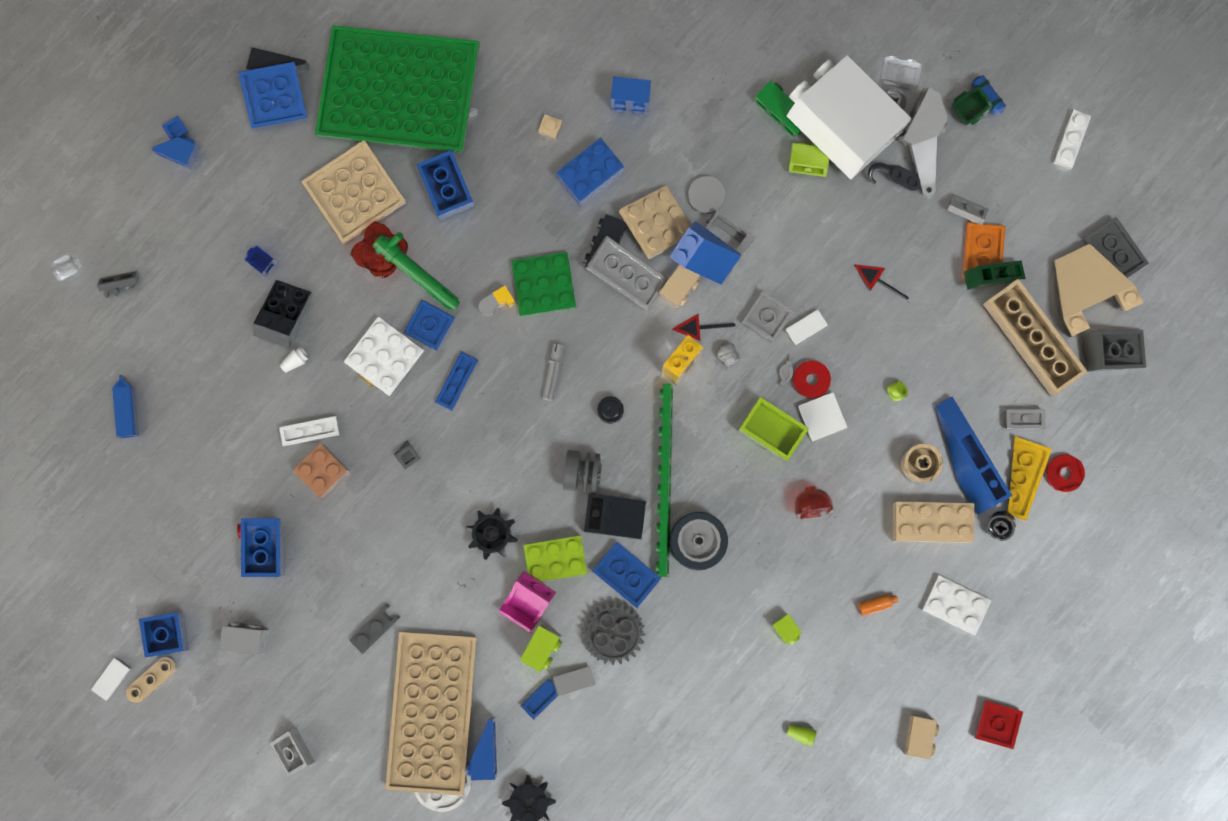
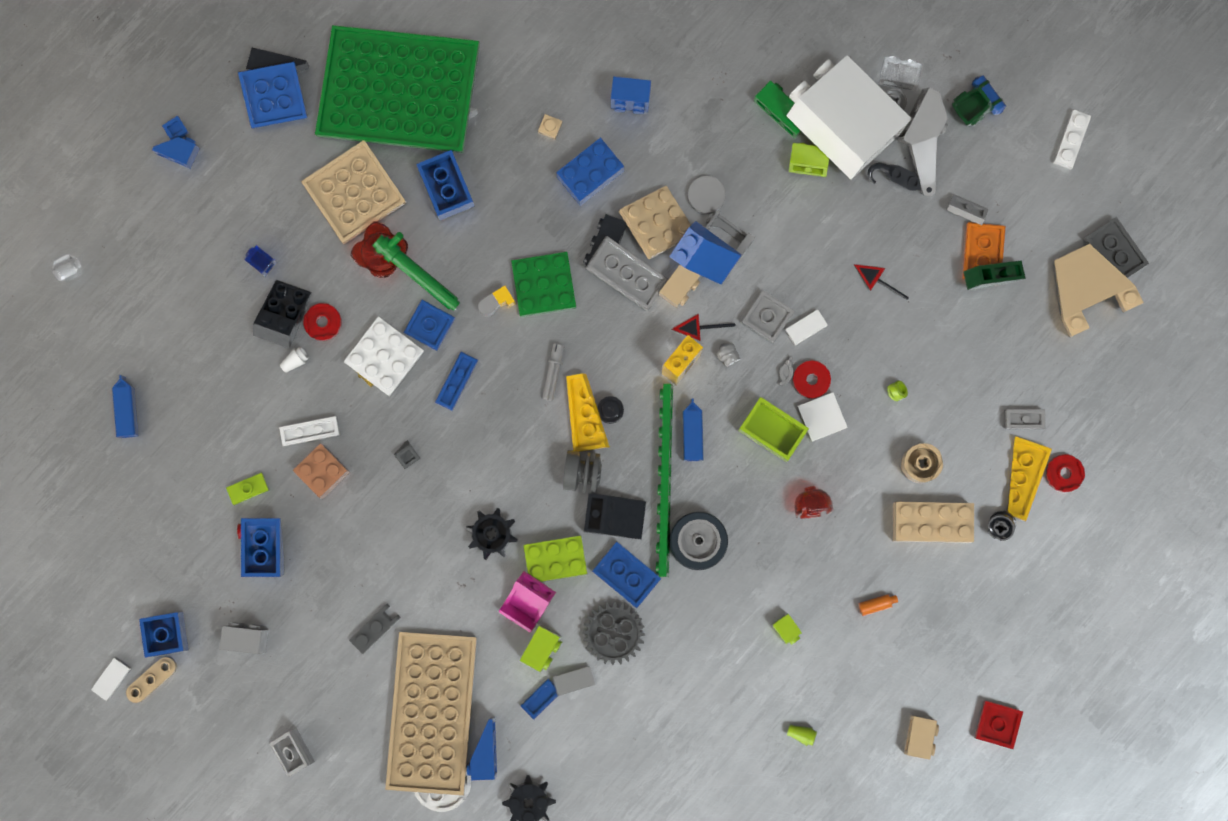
dark grey plate [97,271,139,298] -> none
white plate [922,575,992,636] -> none
blue wedge [936,396,1012,515] -> none
tan brick [983,279,1087,397] -> none
dark grey slope [1083,330,1146,372] -> none
none -> lime plate [226,473,270,506]
none -> red tile [303,303,342,341]
none -> yellow wing [566,373,610,452]
none -> blue piece [682,398,704,461]

